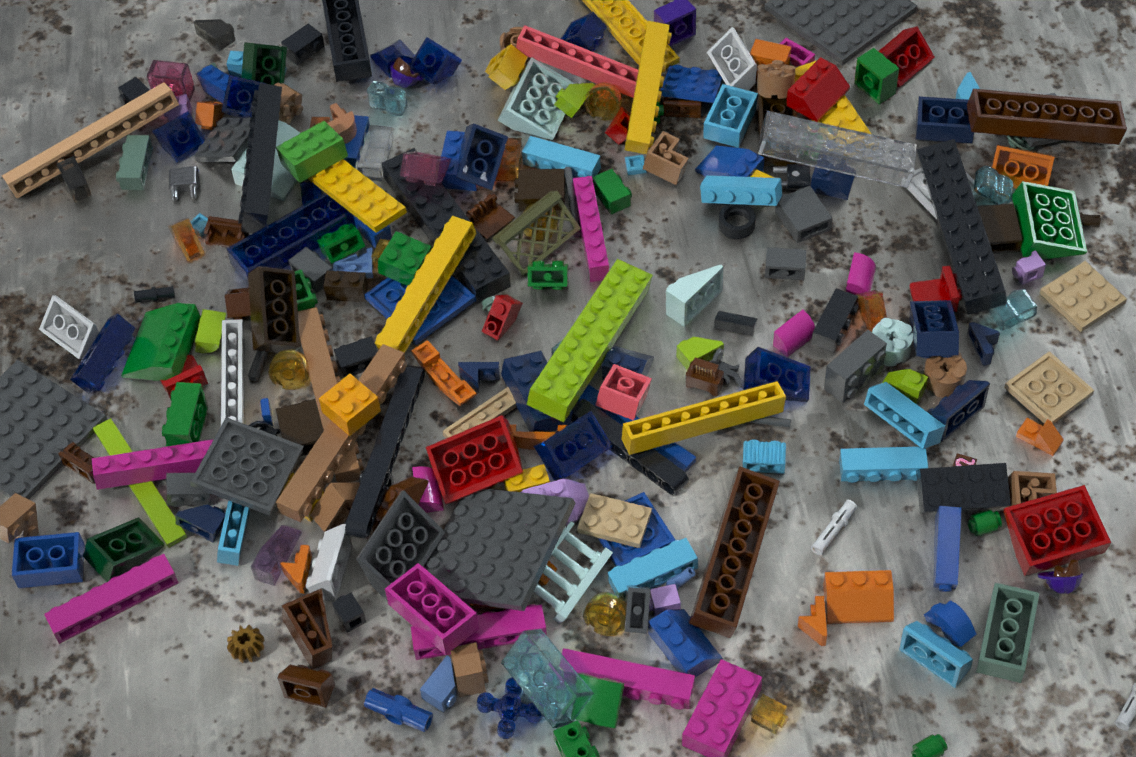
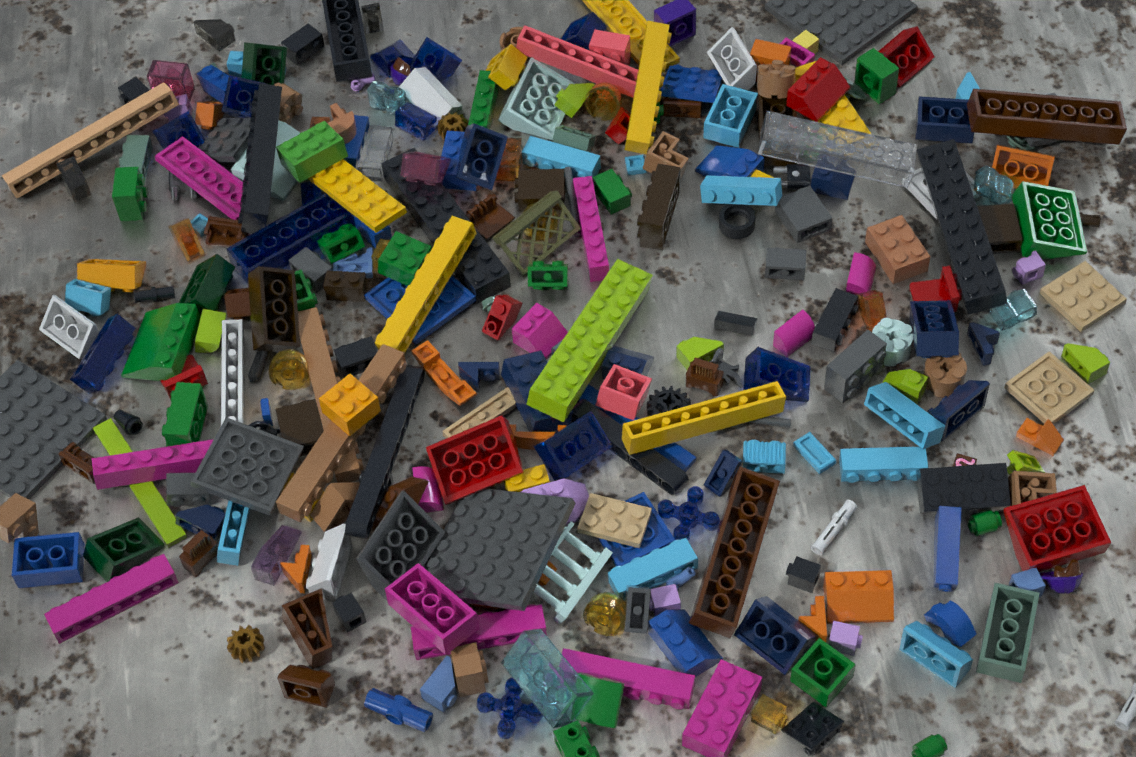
light aqua slope [666,264,723,327] -> none
none -> medium azure brick [65,279,111,316]
none -> light orange slope [77,259,146,292]
none -> green brick [112,167,149,221]
none -> black cone [114,410,143,435]
none -> dark pink plate [155,136,243,220]
none -> dark green slope [179,254,235,316]
none -> reddish brown piece [179,530,218,577]
none -> lavender arm [351,74,375,91]
none -> clear smoke slope [361,3,384,34]
none -> clear blue hinge [395,102,437,141]
none -> white slope [398,67,462,128]
none -> pearl gold gear [438,112,468,141]
none -> green brick [468,70,499,130]
none -> dark pink slope [512,303,568,360]
none -> sand green brick [552,125,596,153]
none -> coral brick [589,30,631,66]
none -> dark brown brick [637,164,680,251]
none -> black gear [647,386,691,416]
none -> clear blue gear [658,486,720,541]
none -> dark blue slope [704,449,743,497]
none -> dark blue slope [734,596,818,675]
none -> black hinge [781,702,844,756]
none -> black brick [786,556,821,593]
none -> green brick [790,638,856,708]
none -> light yellow brick [792,30,819,54]
none -> medium azure tile [793,432,836,474]
none -> lavender brick [829,621,863,656]
none -> sand green dish [844,77,866,100]
none -> nougat brick [865,215,930,284]
none -> lime slope [1007,450,1045,475]
none -> medium blue panel [1009,568,1046,597]
none -> lime slope [1061,343,1110,384]

